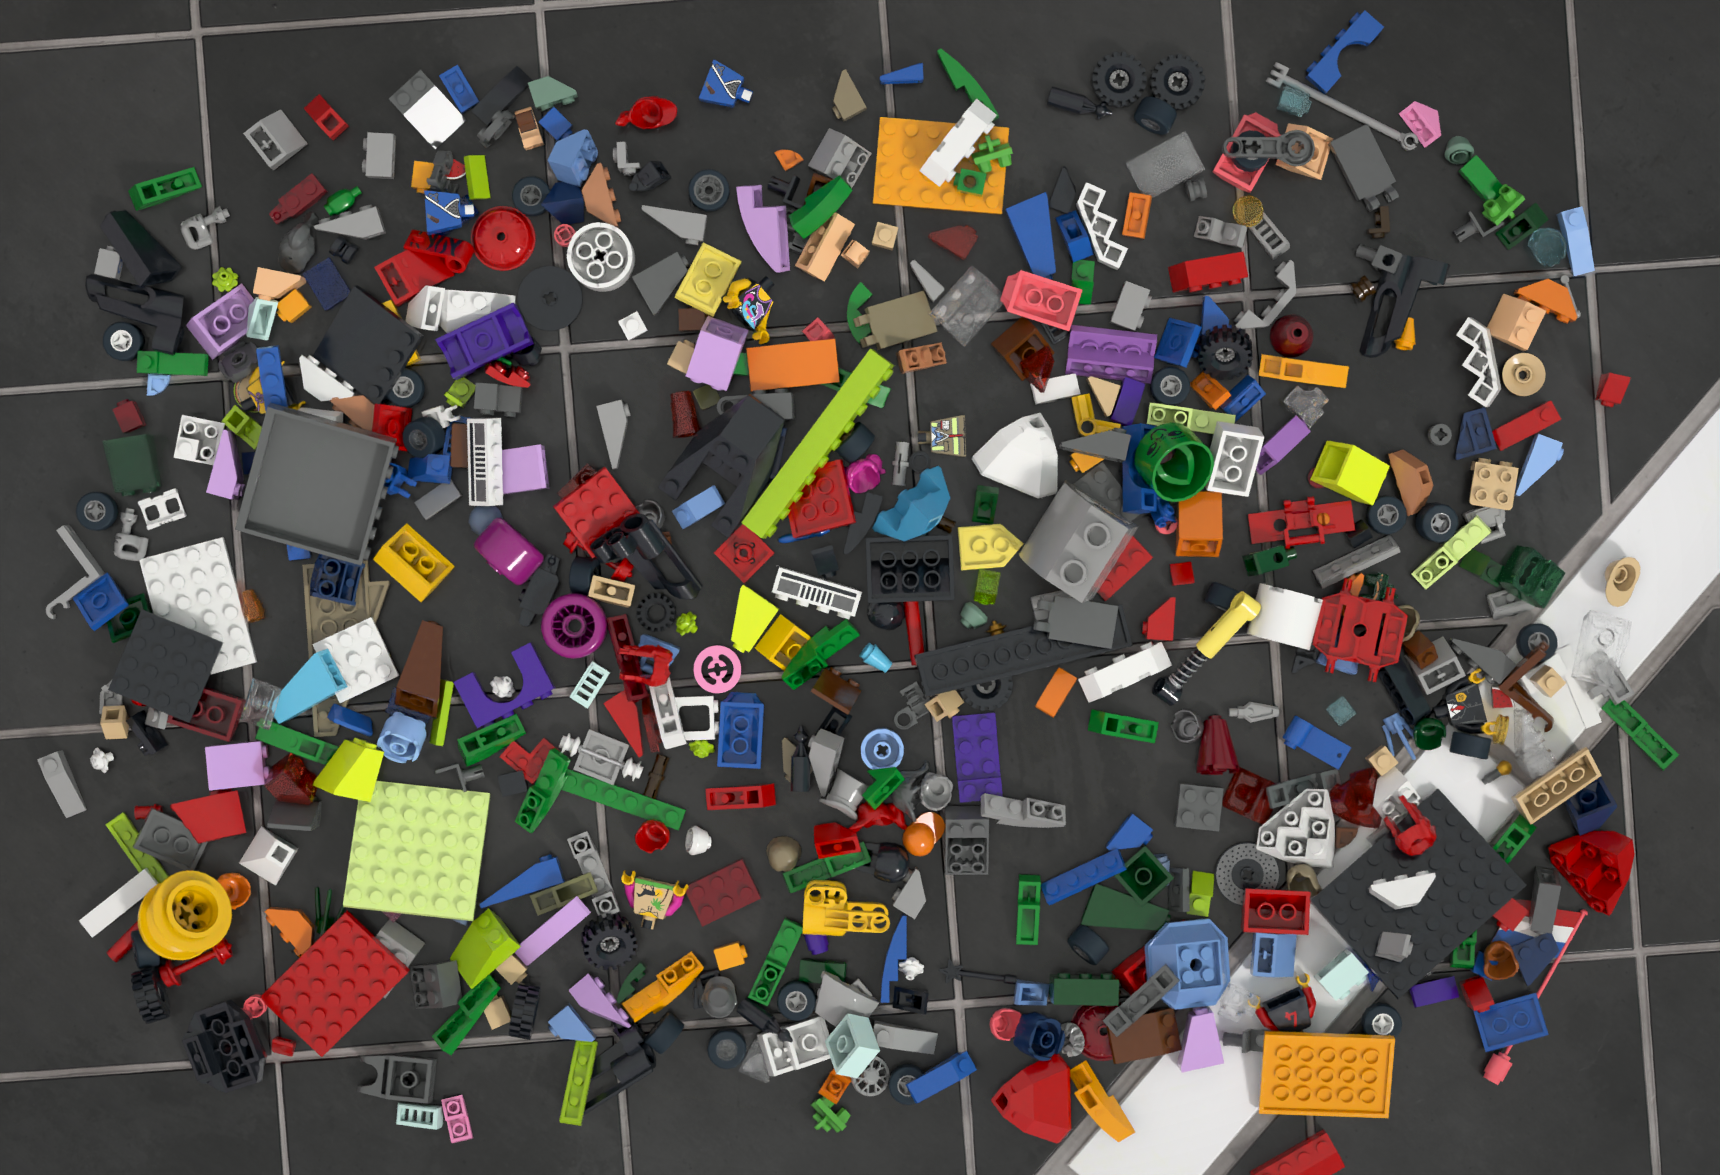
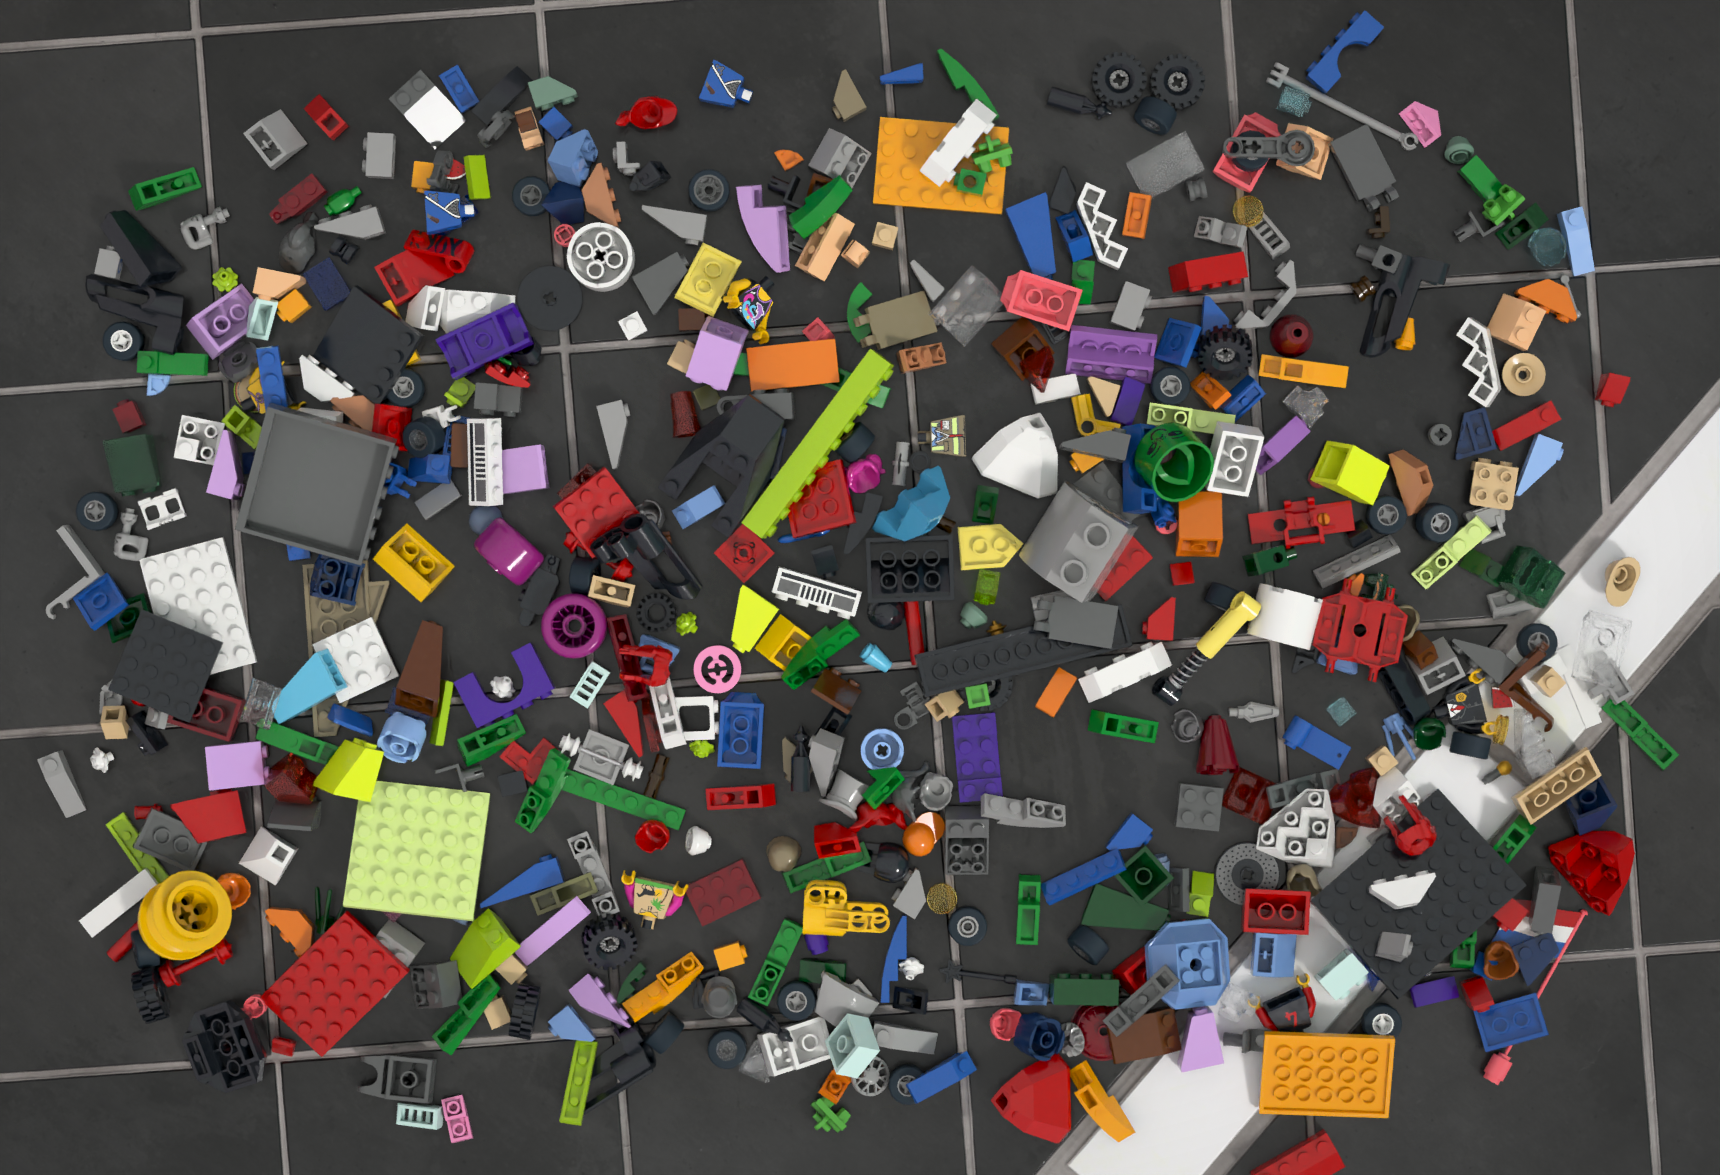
clear orange cone [241,589,265,623] -> none
red hat [471,206,536,271] -> none
clear red slope [928,225,979,260] -> none
none -> clear yellow piece [927,883,957,914]
none -> black wheel [948,906,987,946]
none -> bright green plate [965,683,990,709]

